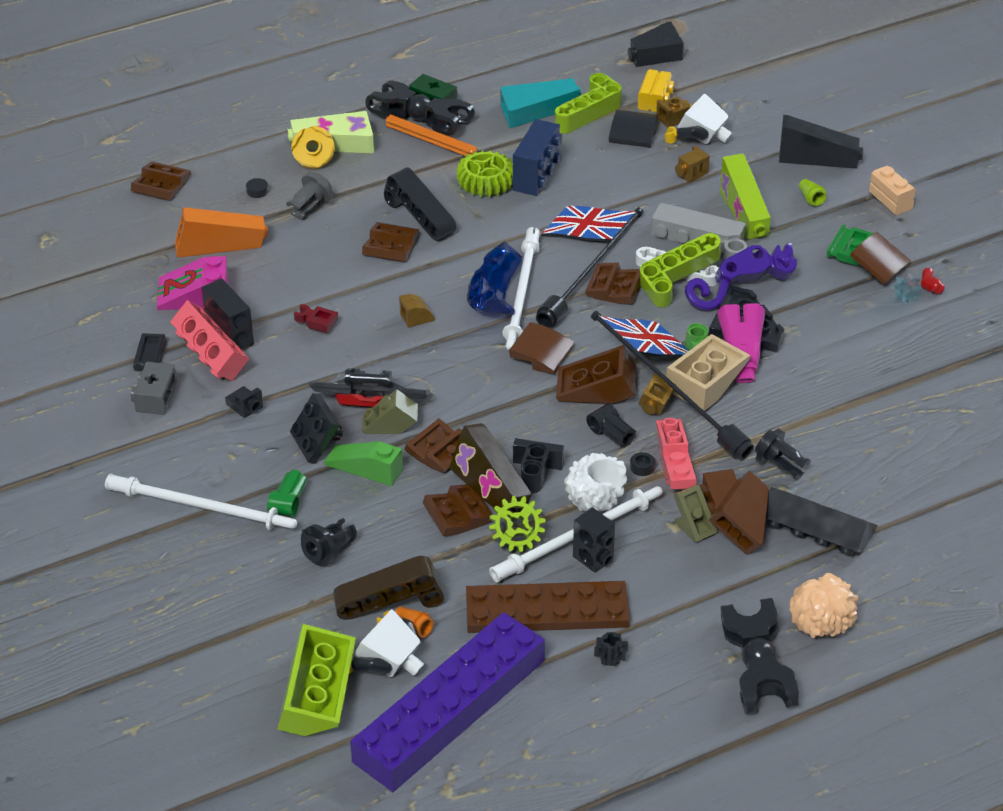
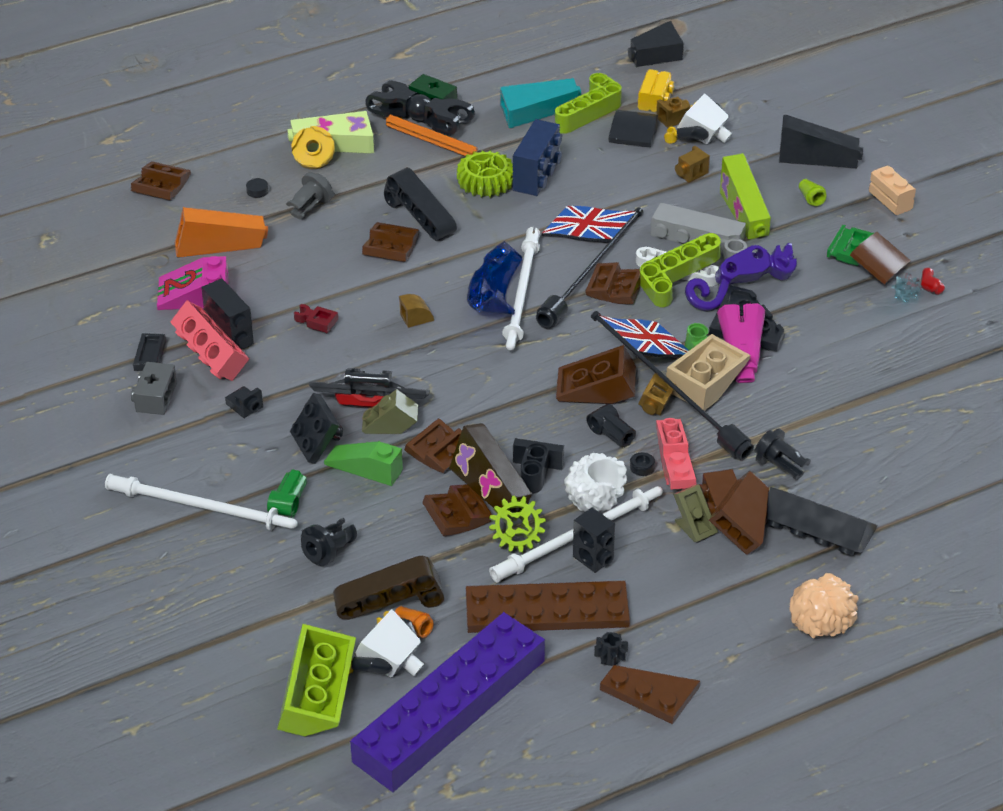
reddish brown slope [509,322,574,374] -> none
black piece [720,598,799,714] -> none
none -> reddish brown wing [600,665,700,725]

